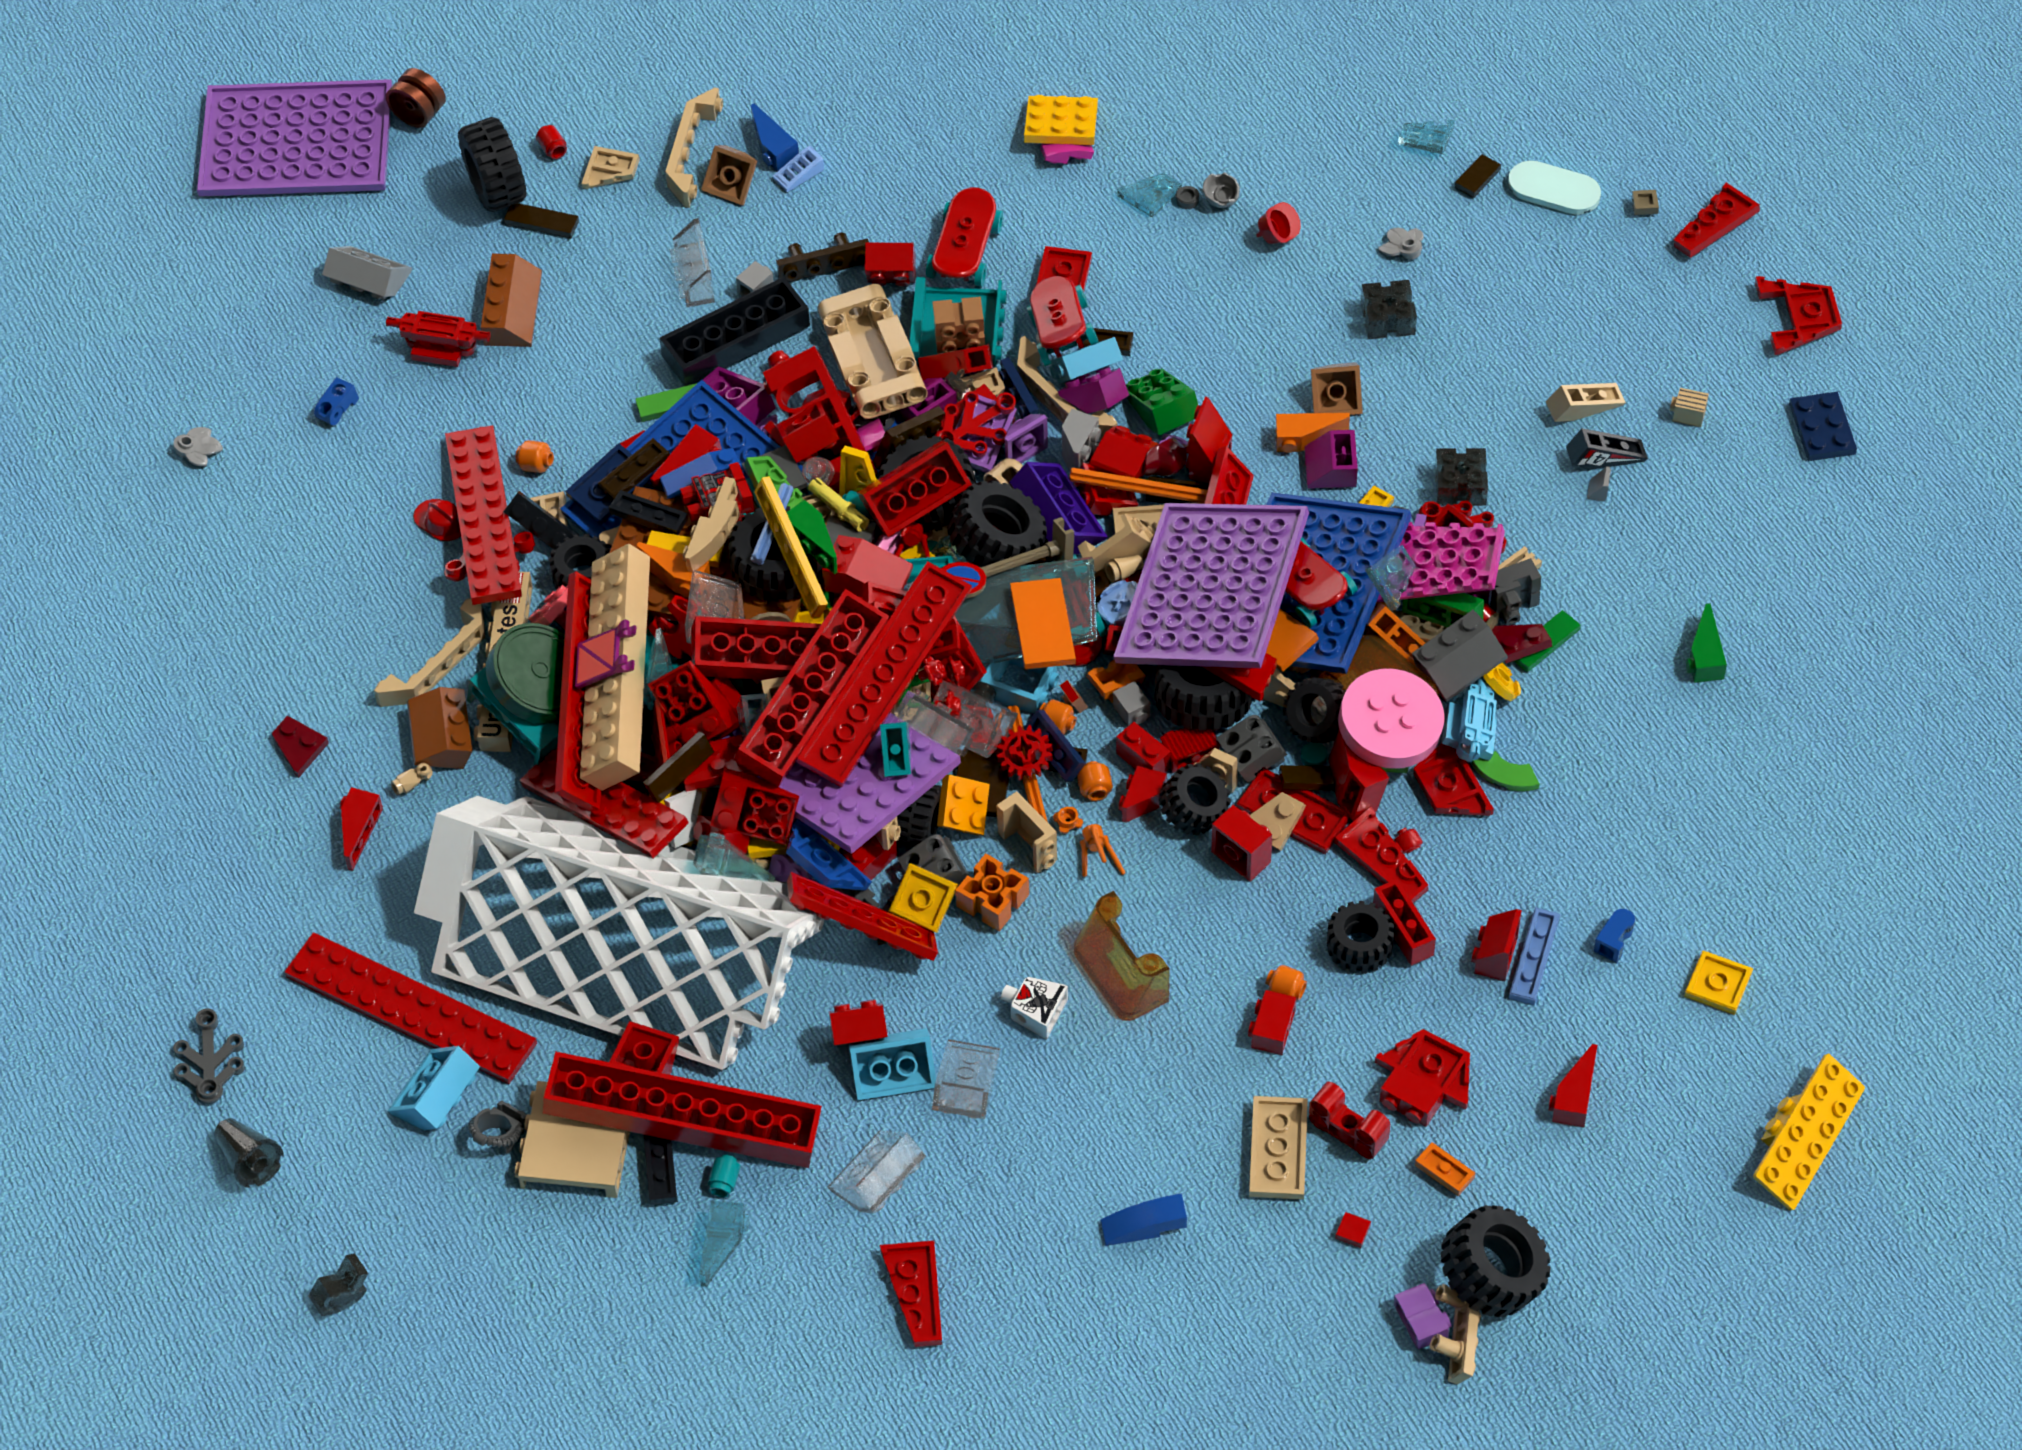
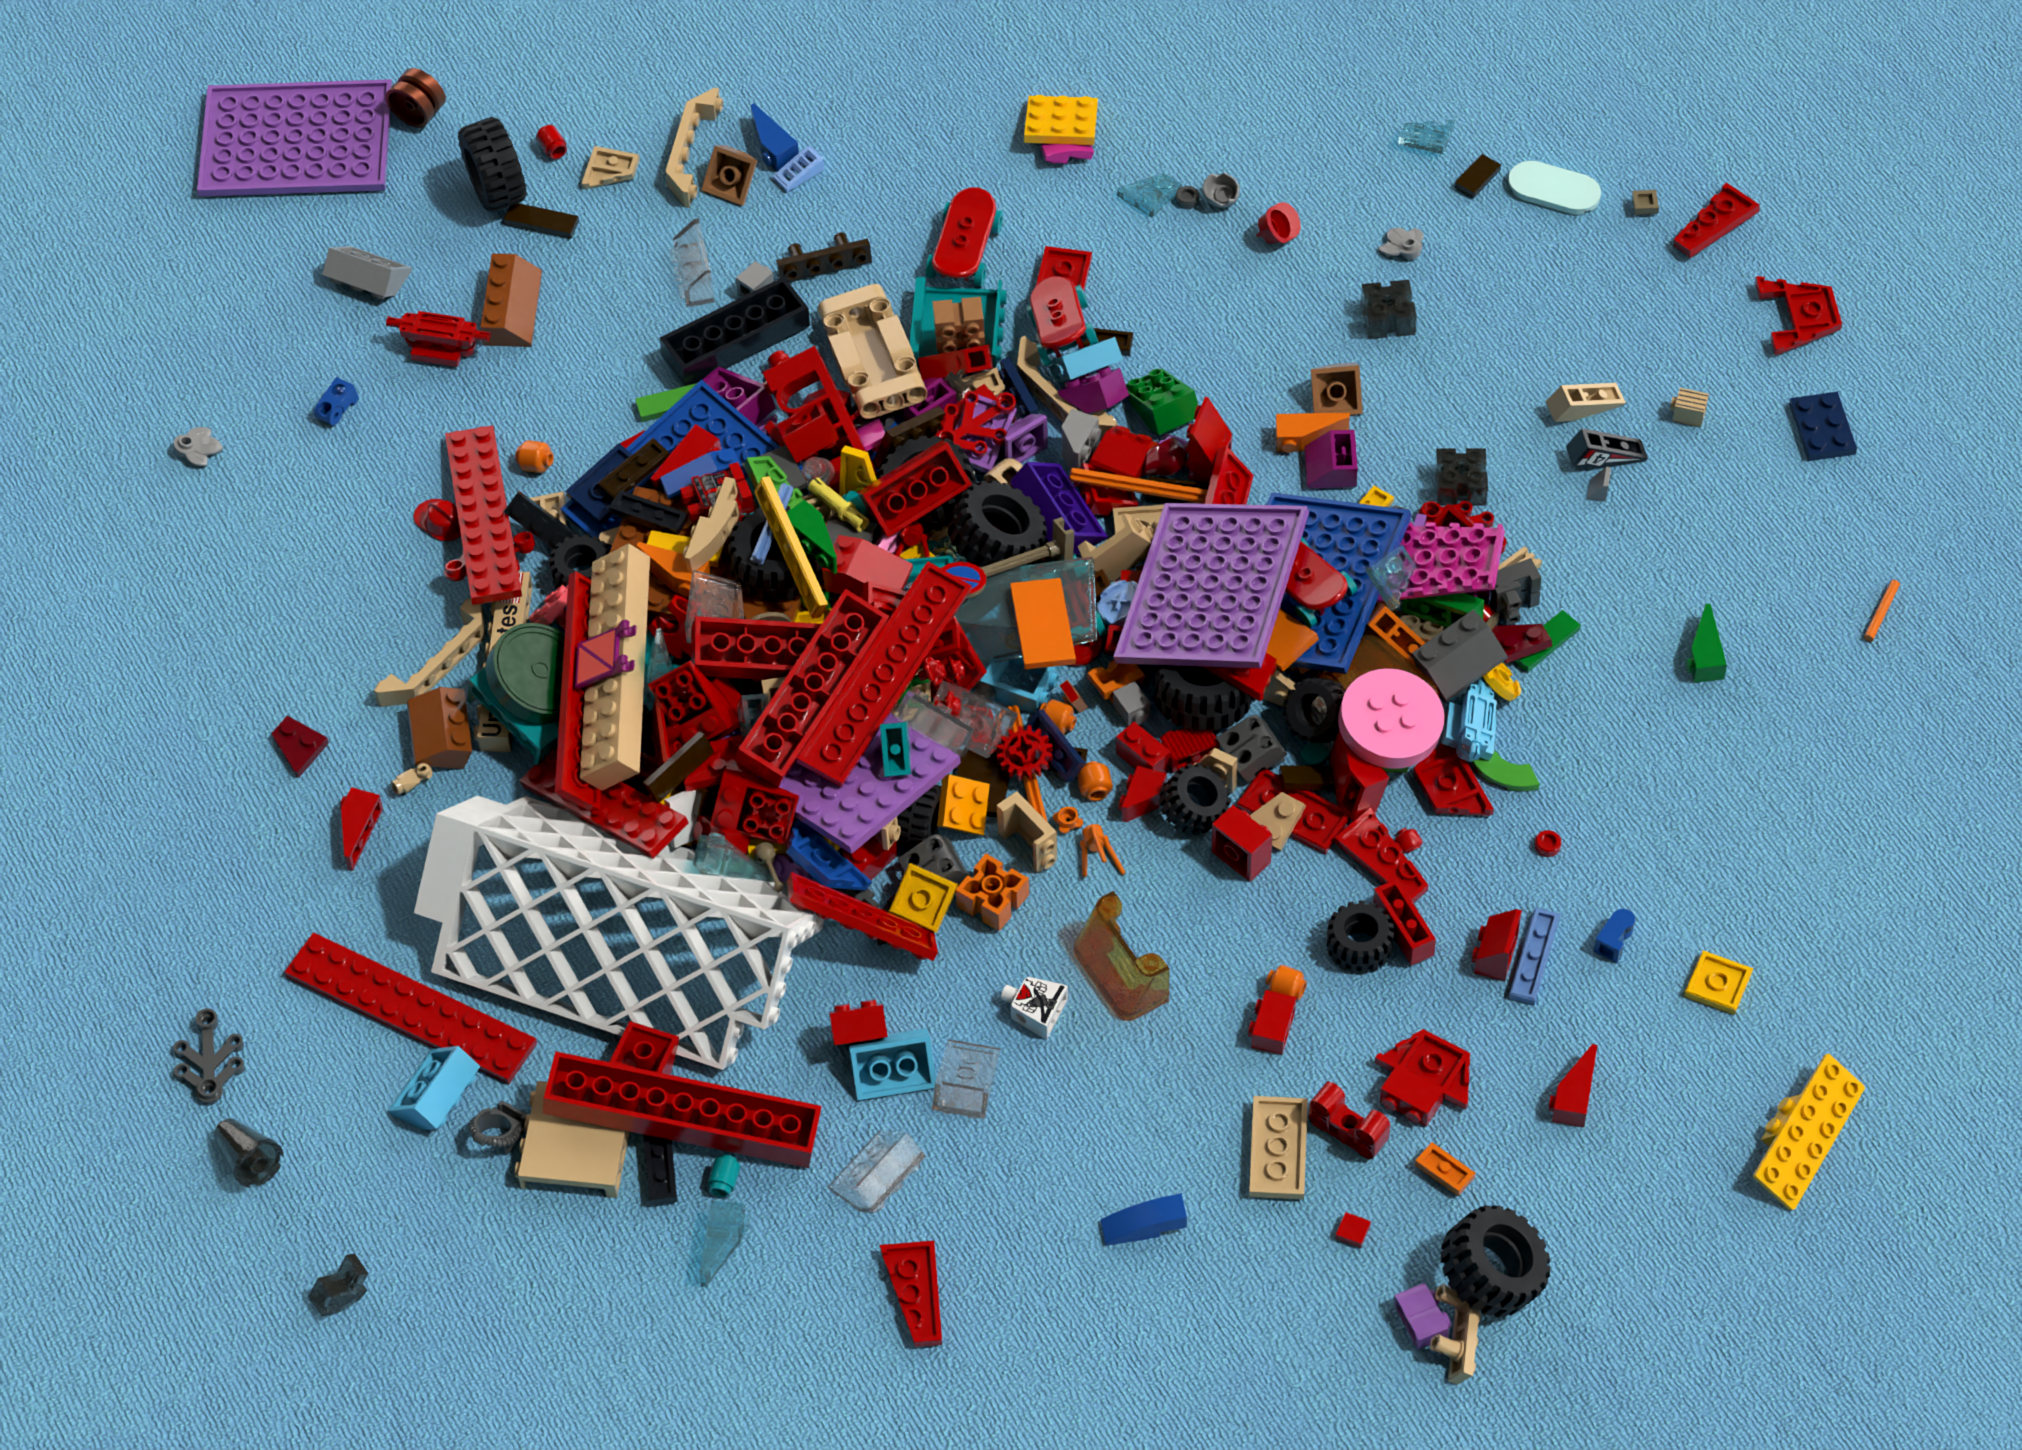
red brick [865,242,916,286] -> none
tan cone [1105,555,1144,582] -> none
none -> dark tan hinge [753,842,784,892]
none -> red tile [1535,830,1561,857]
none -> orange bar [1864,580,1900,642]

